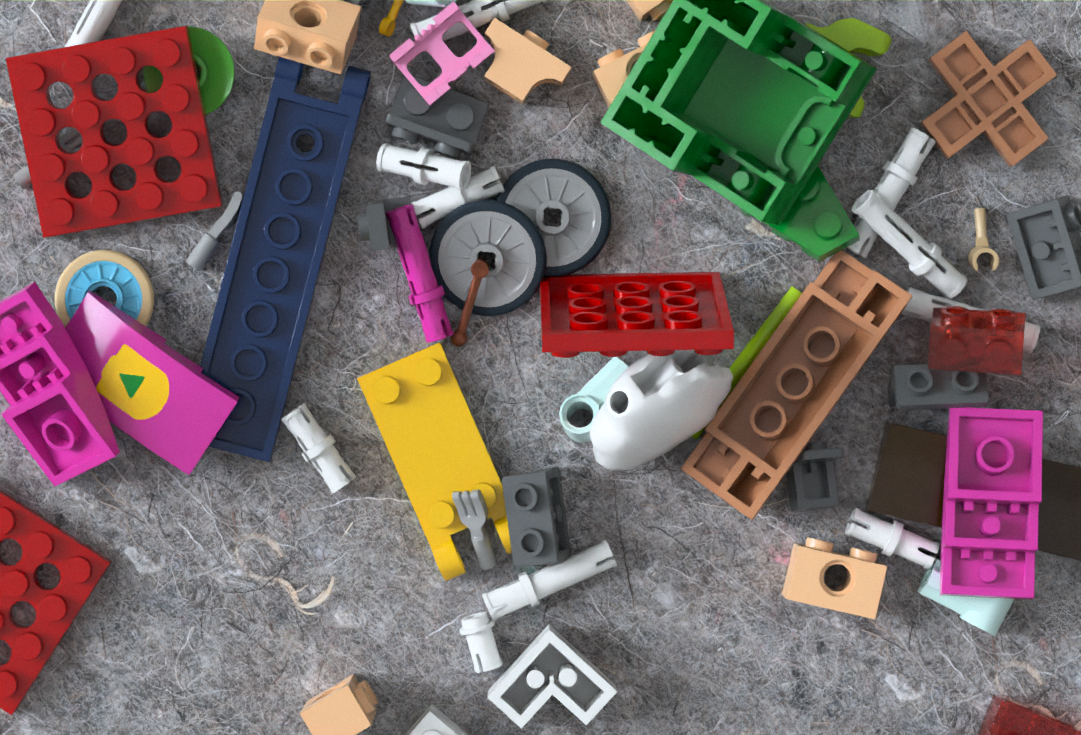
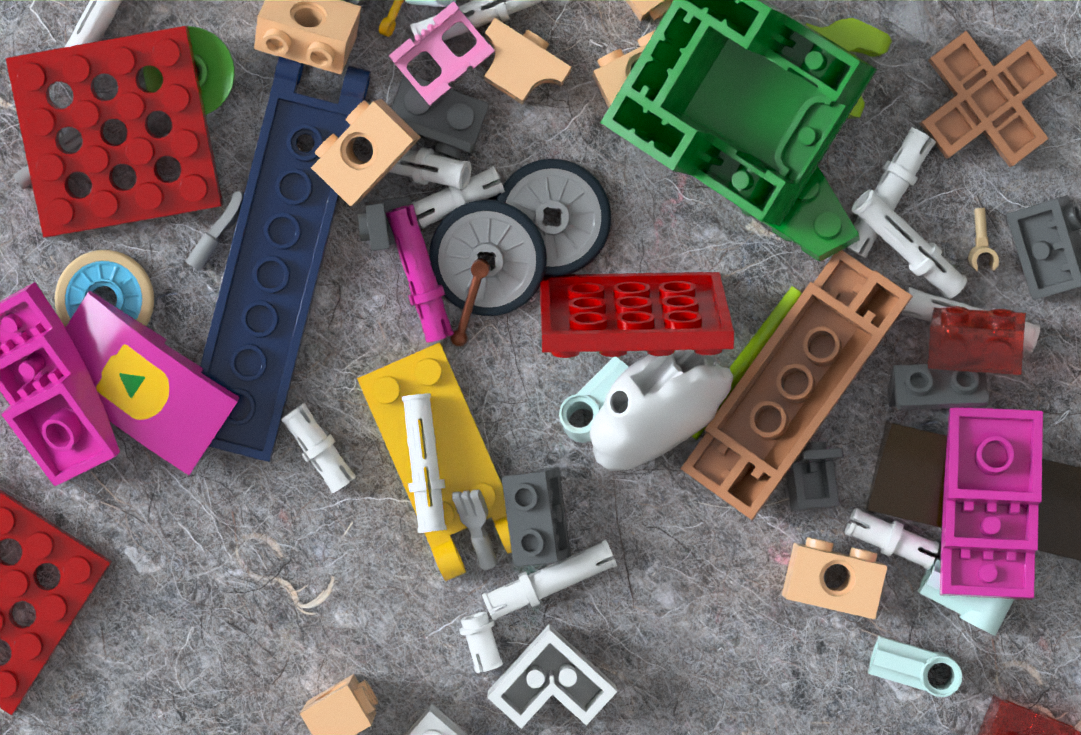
none -> light nougat brick [311,99,421,206]
none -> white pin [402,393,447,533]
none -> light aqua piece [868,636,962,697]

